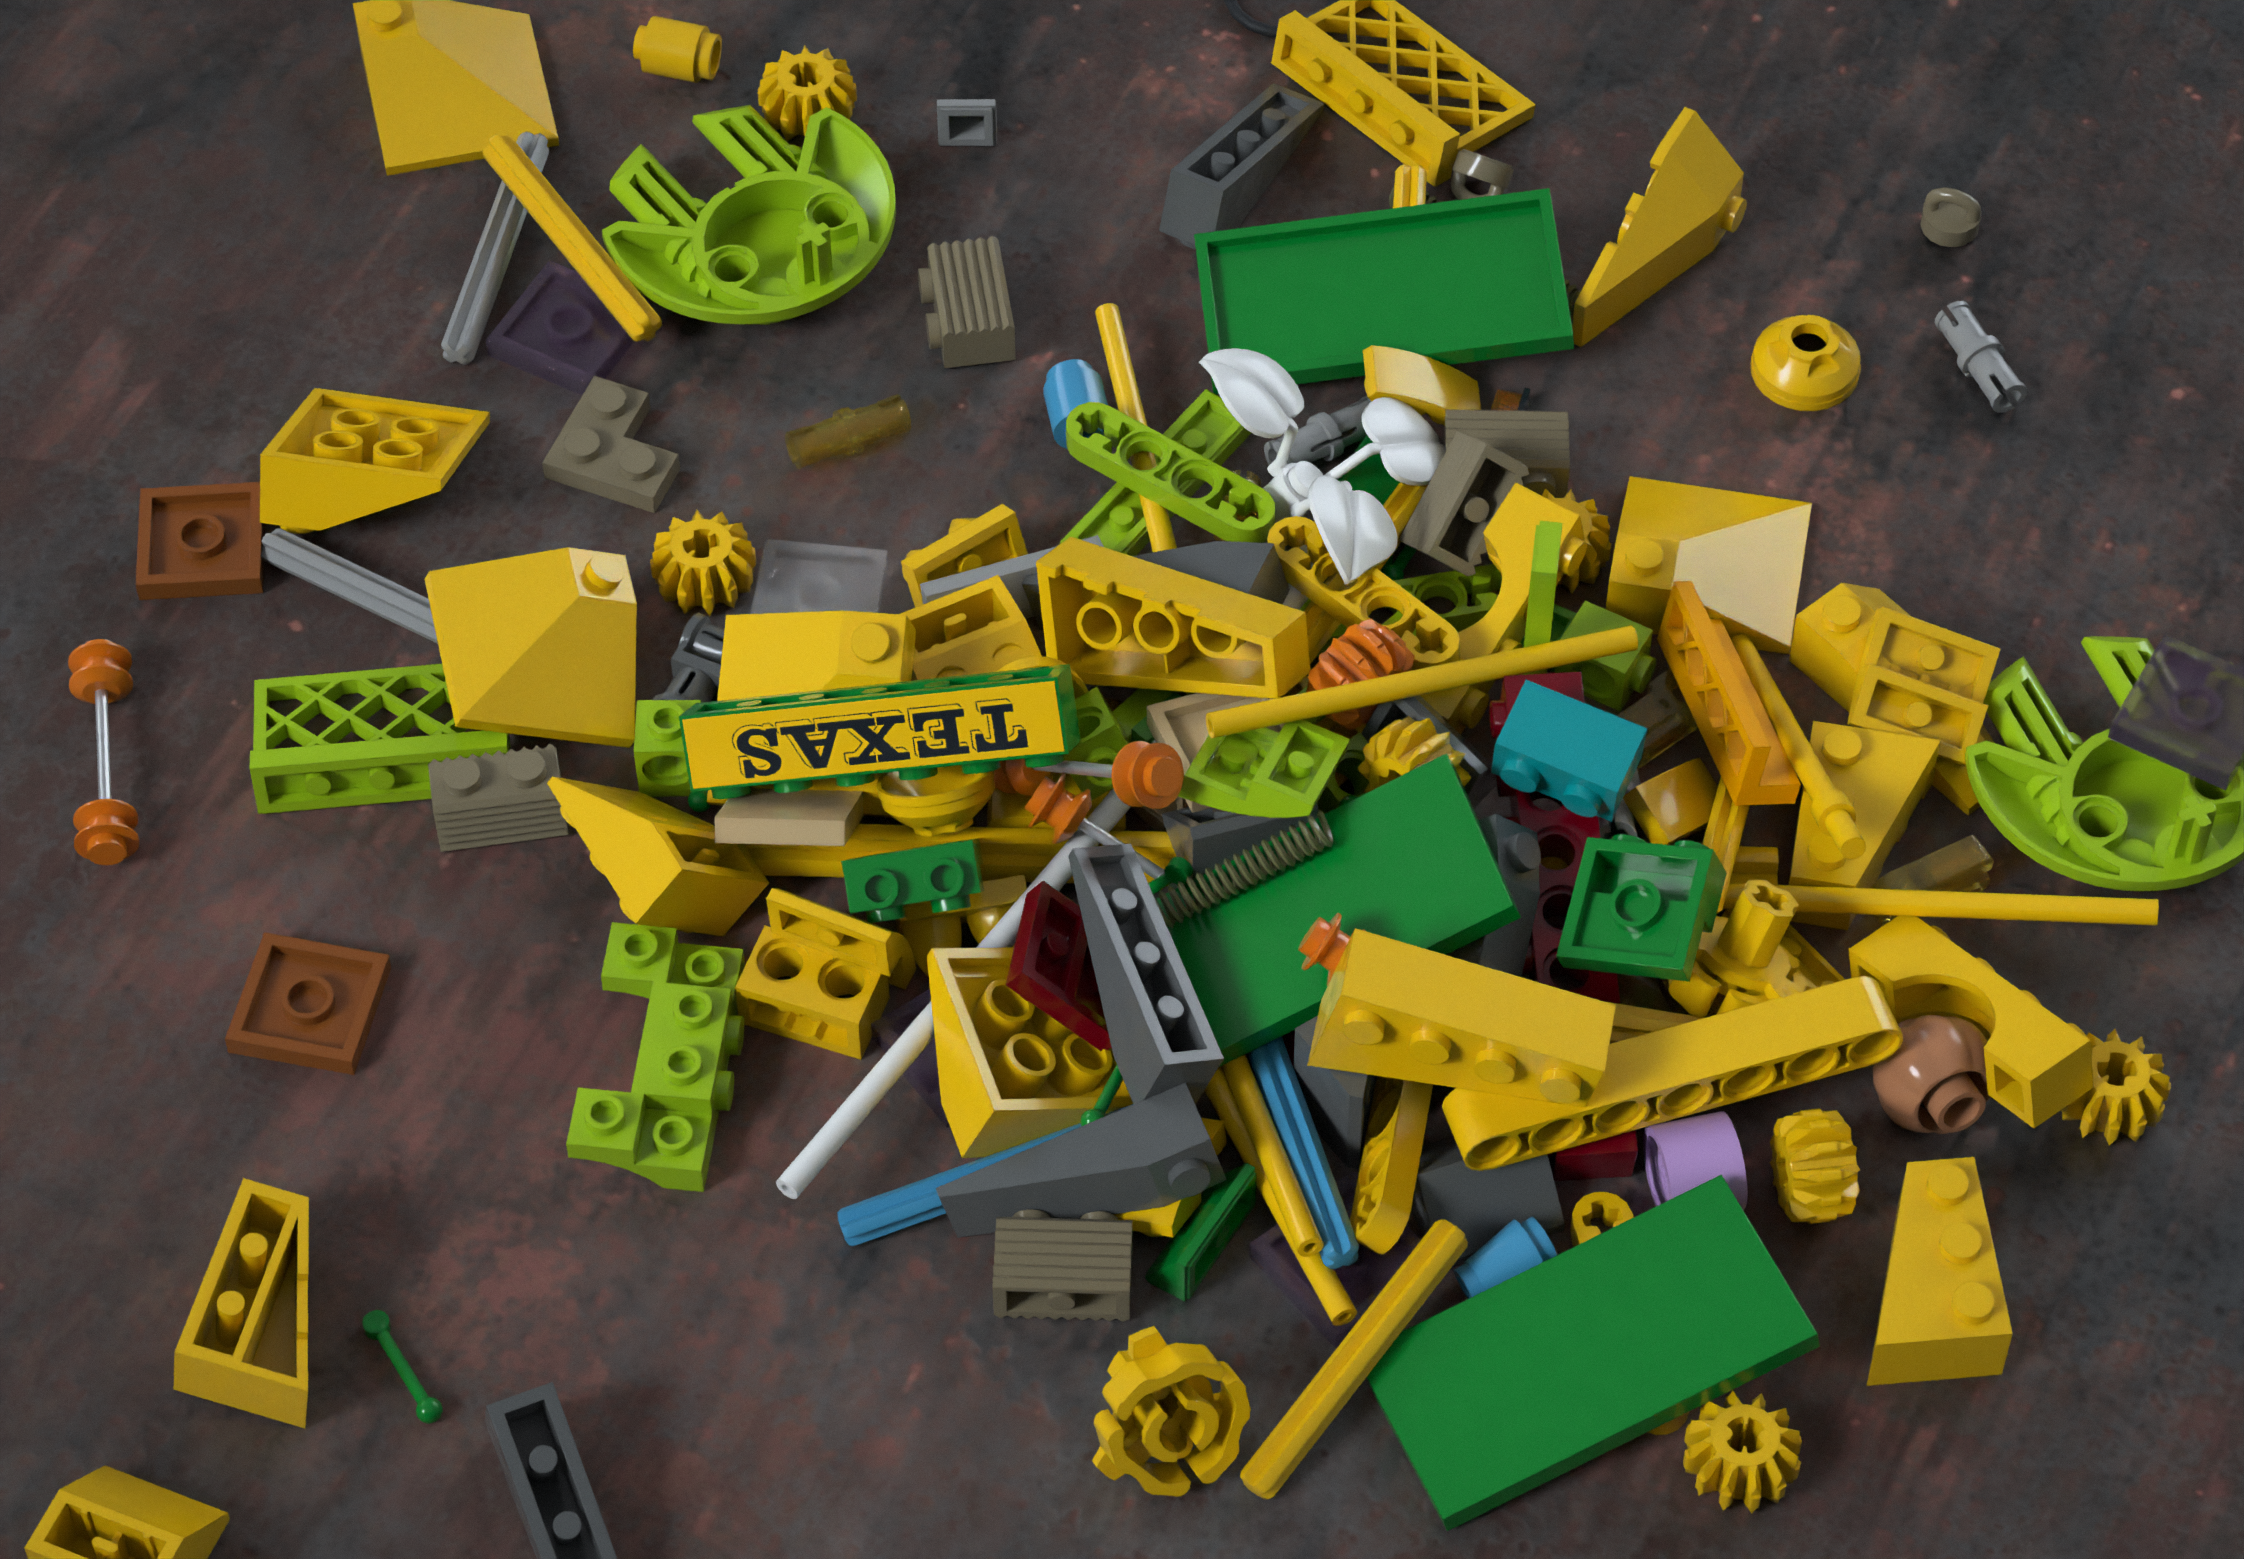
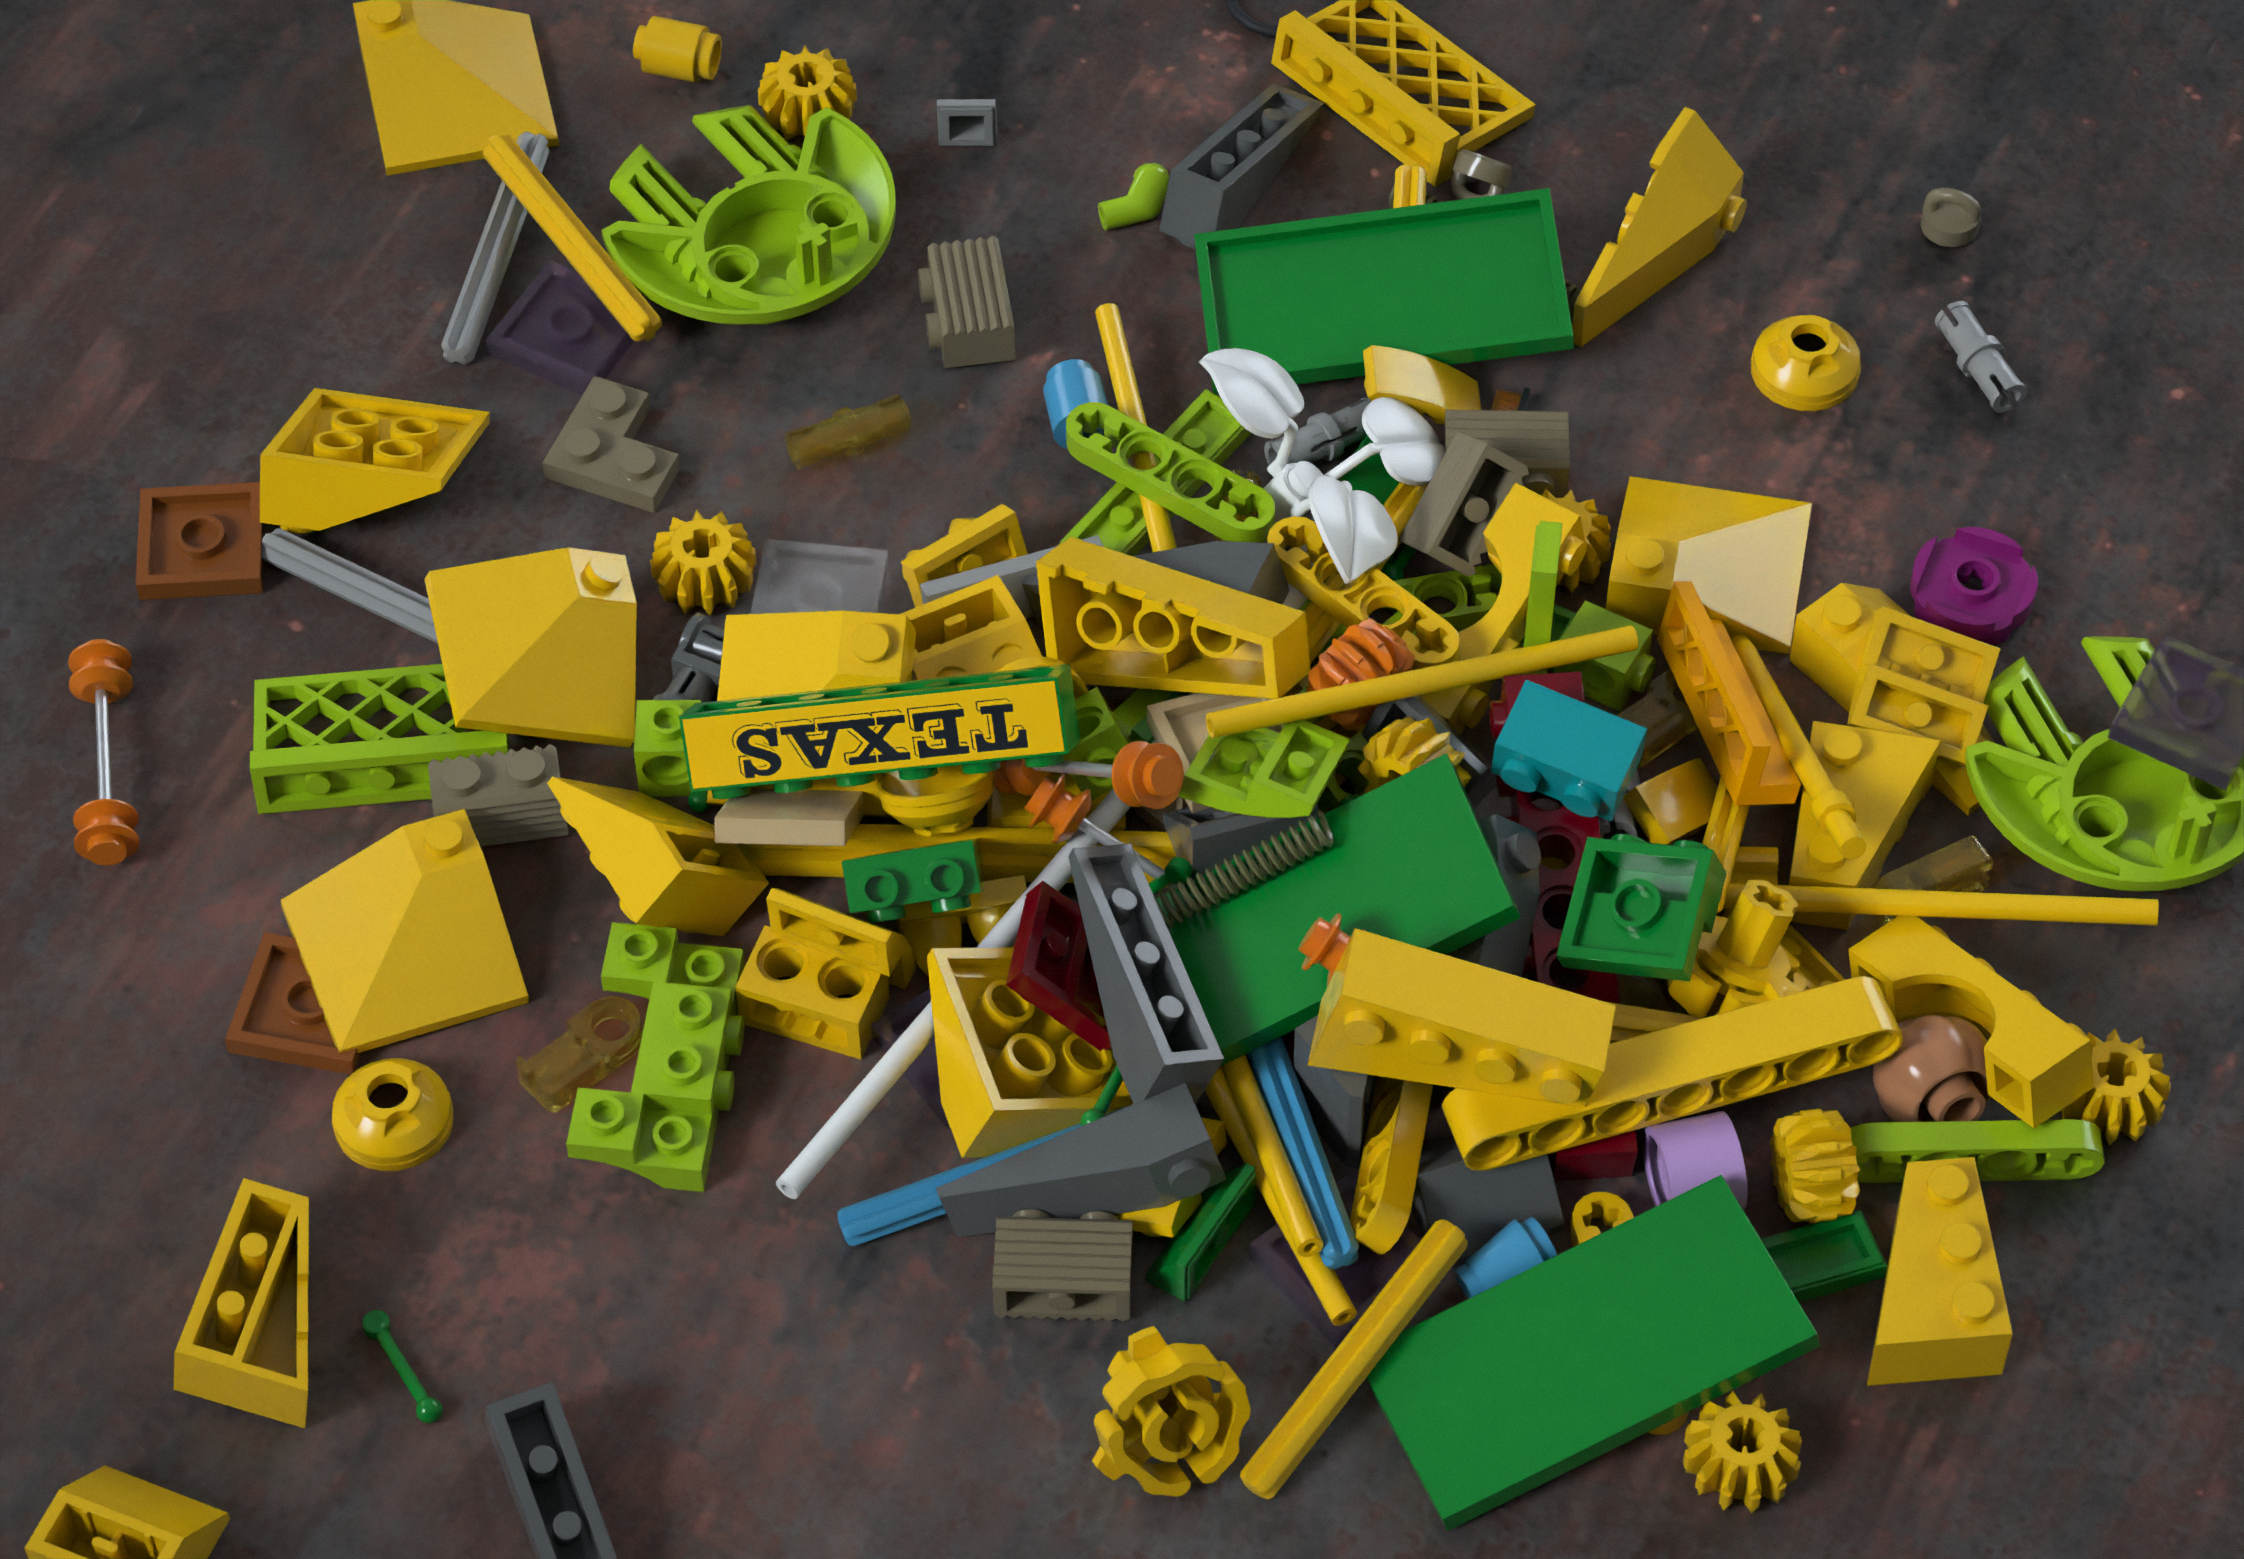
none -> yellow slope [281,809,529,1053]
none -> yellow piece [332,1058,454,1171]
none -> clear yellow piece [516,996,642,1112]
none -> lime arm [1098,163,1170,231]
none -> green tile [1761,1210,1887,1302]
none -> lime beam [1851,1119,2105,1183]
none -> magenta plate [1910,527,2038,645]

